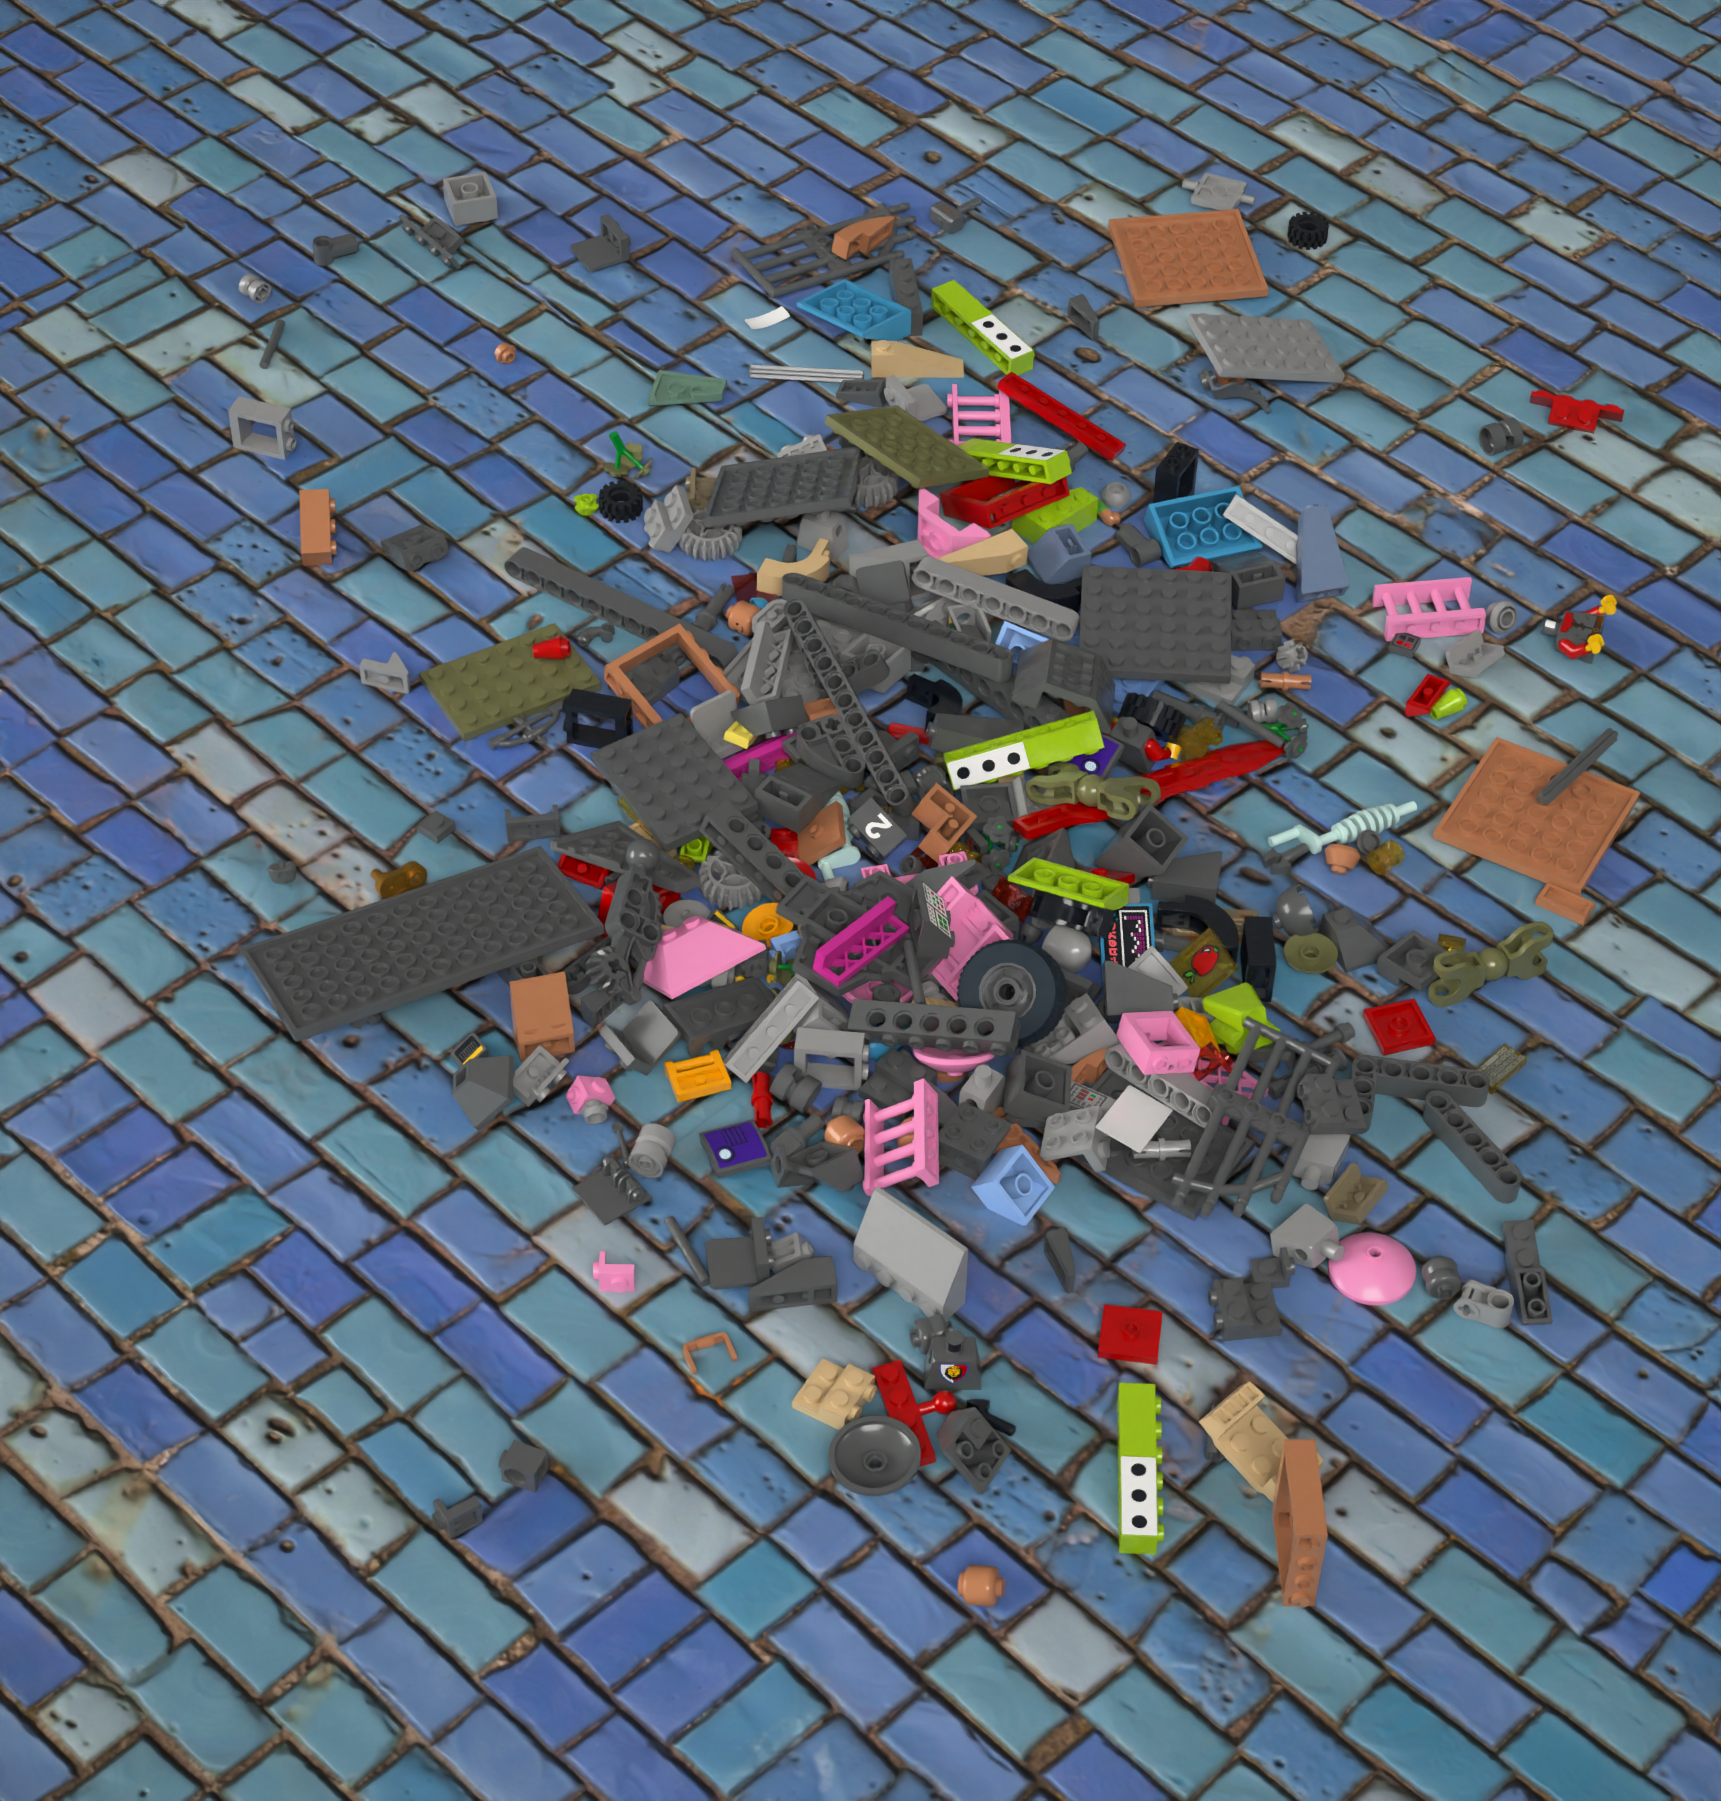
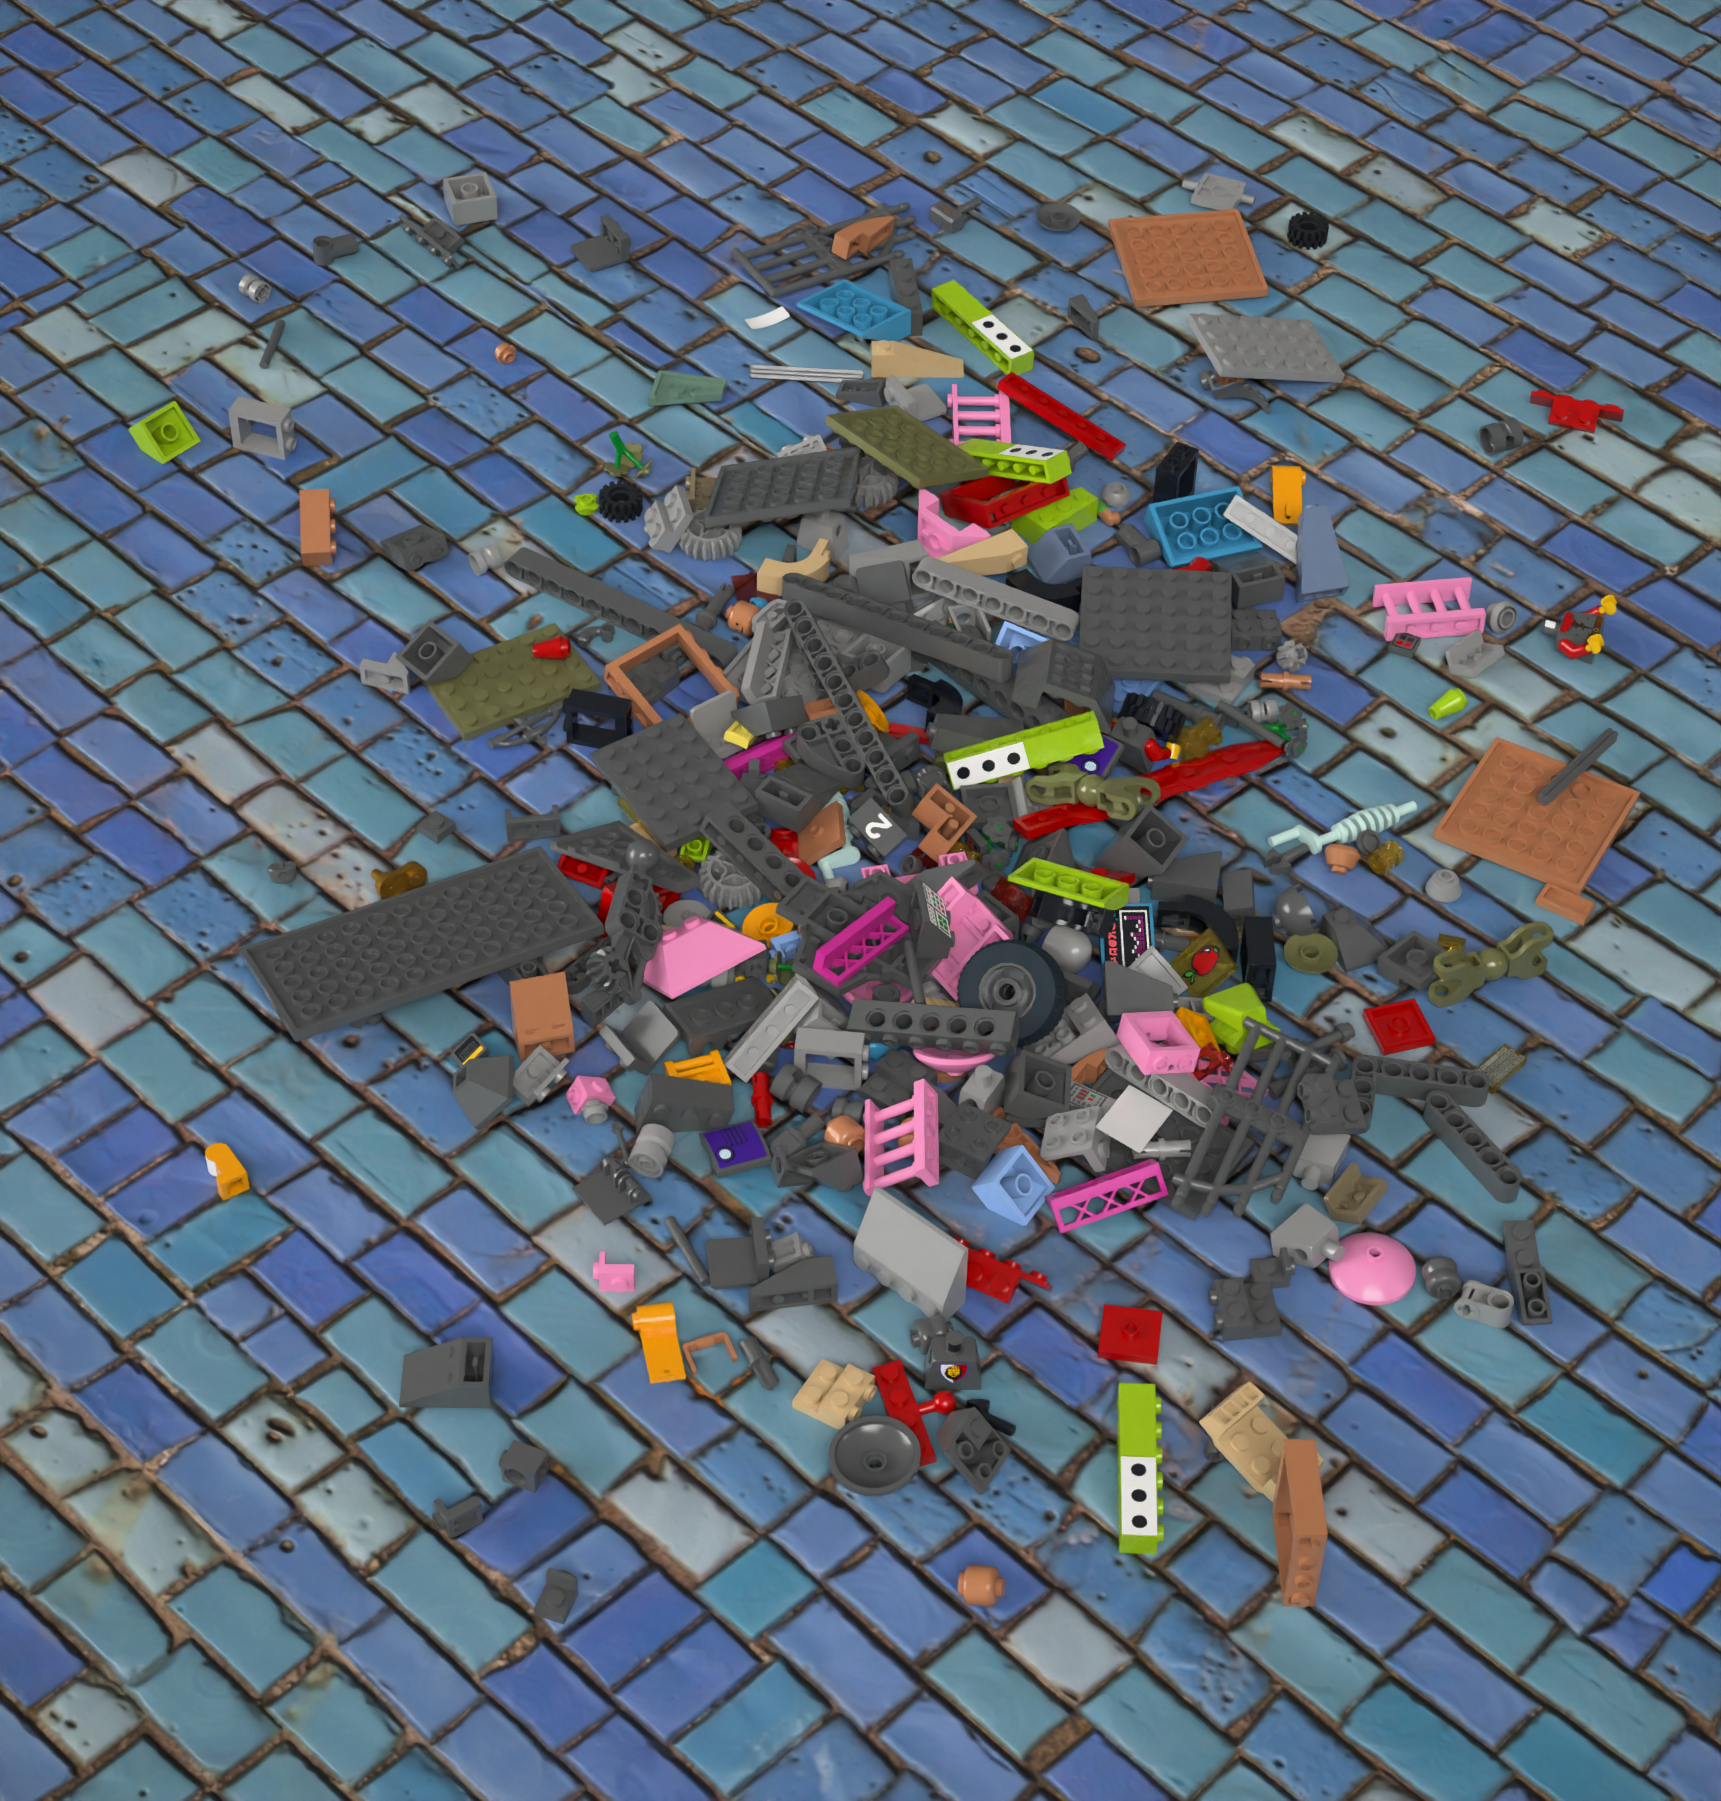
dark grey slope [1044,1227,1075,1294] -> none
red slope [1405,674,1451,717] -> none
none -> lime slope [128,401,201,464]
none -> light orange leg [205,1143,250,1201]
none -> dark grey slope [396,620,474,684]
none -> dark grey slope [399,1337,495,1408]
none -> light grey wheel [468,544,502,576]
none -> dark grey bracket [534,1568,578,1624]
none -> light orange door [631,1301,686,1384]
none -> dark grey wedge [634,1073,734,1135]
none -> dark grey axle [739,1336,779,1391]
none -> light orange dish [856,690,890,733]
none -> red bracket [953,1236,1053,1305]
none -> dark grey dish [1037,203,1081,231]
none -> dark pink fence [1045,1158,1169,1233]
none -> dark grey hinge [1222,869,1256,926]
none -> light orange door [1270,465,1306,526]
none -> light grey cone [1425,869,1462,904]

